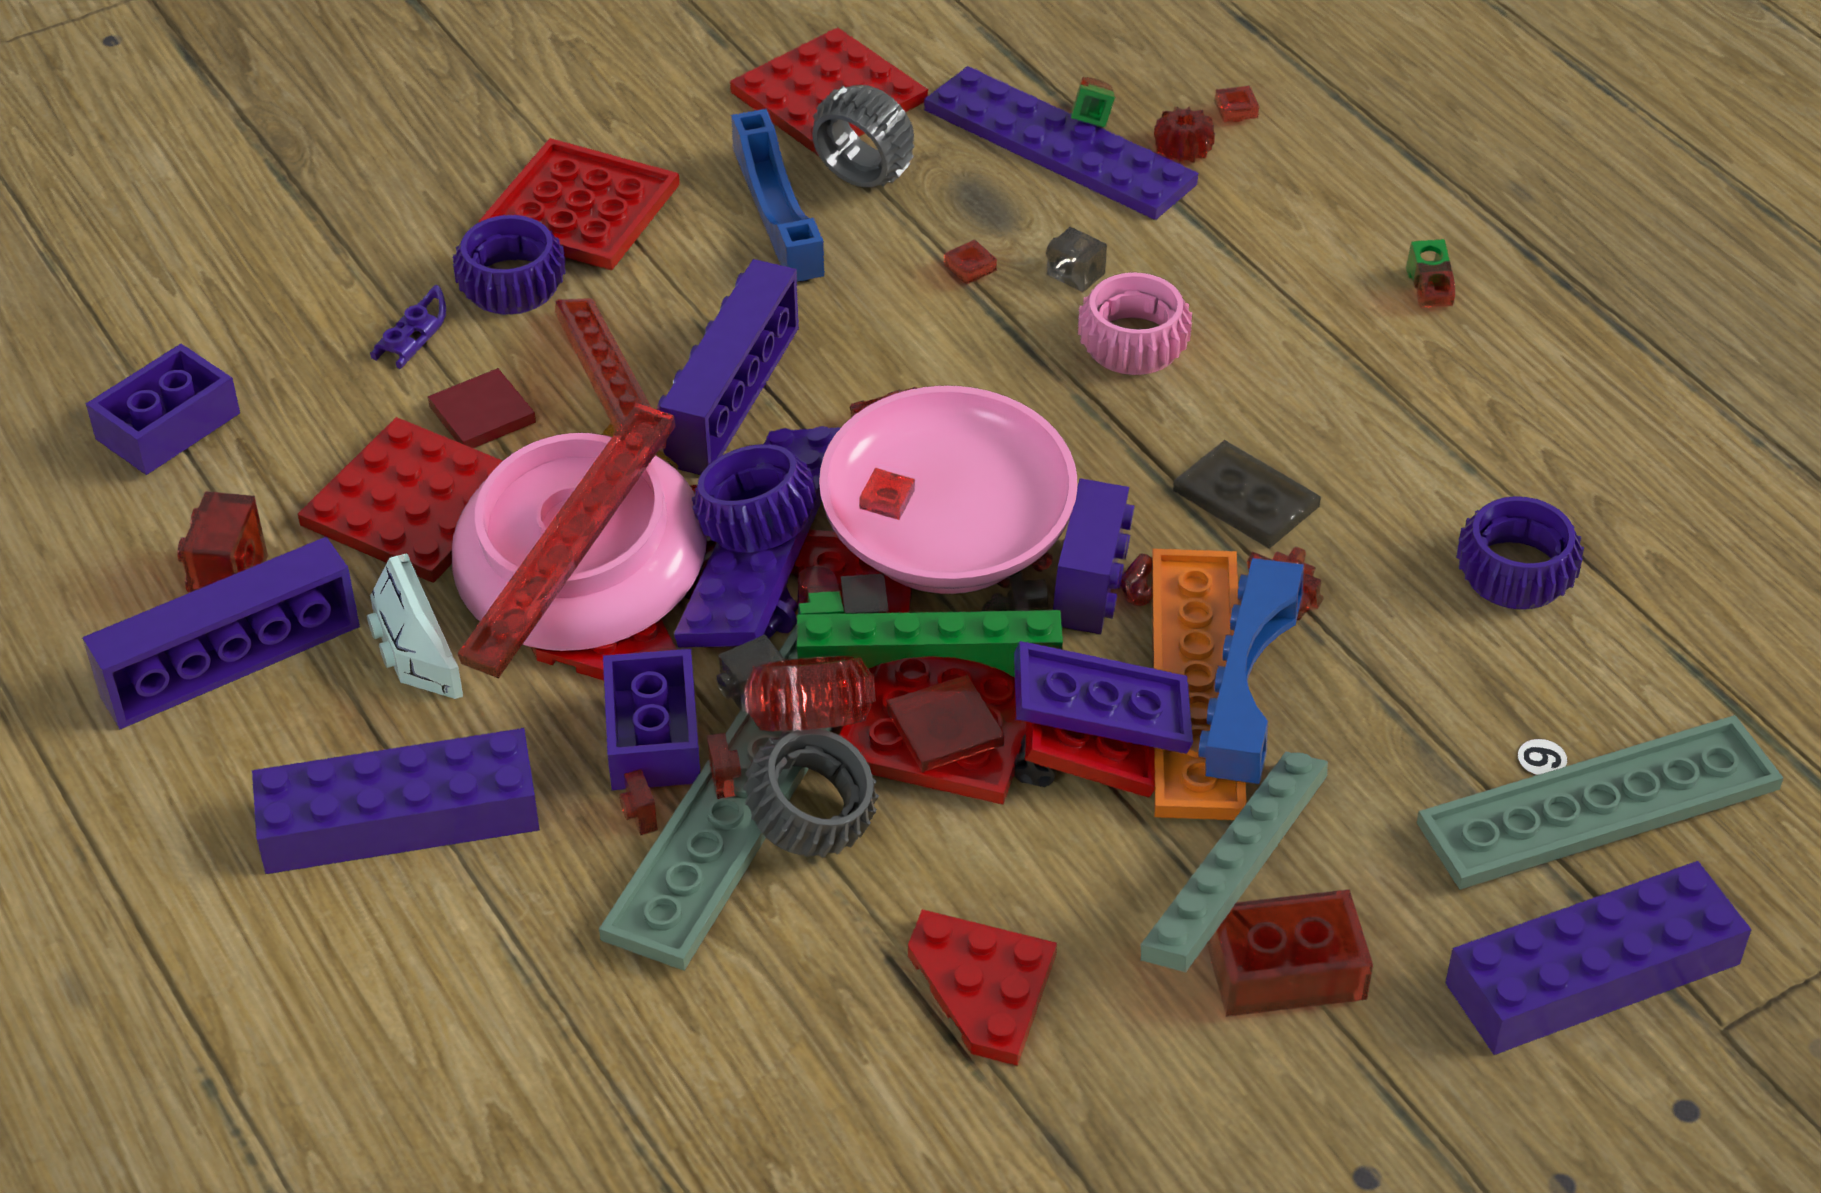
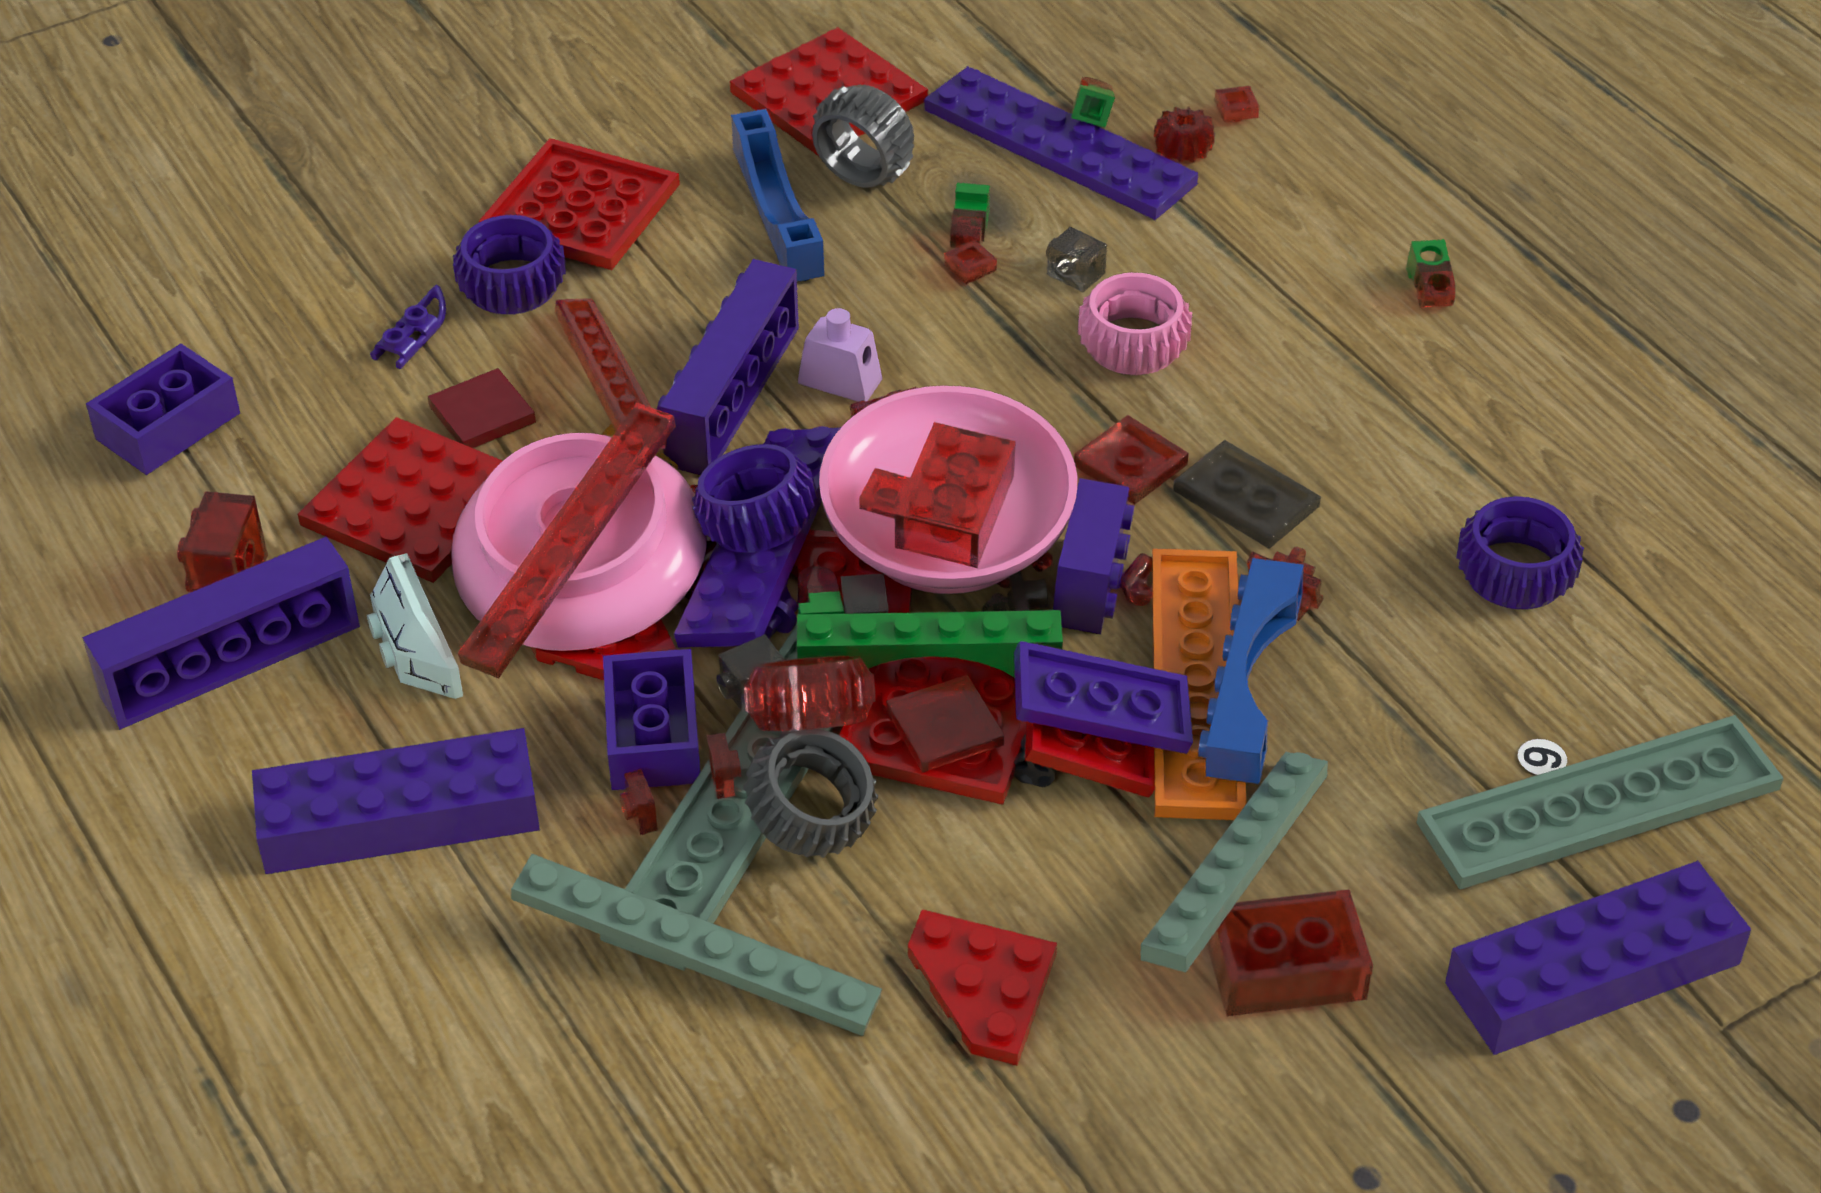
none -> sand green plate [511,854,882,1036]
none -> lavender torso [798,308,882,404]
none -> clear red brick [895,422,1016,568]
none -> leg [950,182,990,250]
none -> clear red plate [1074,415,1189,505]

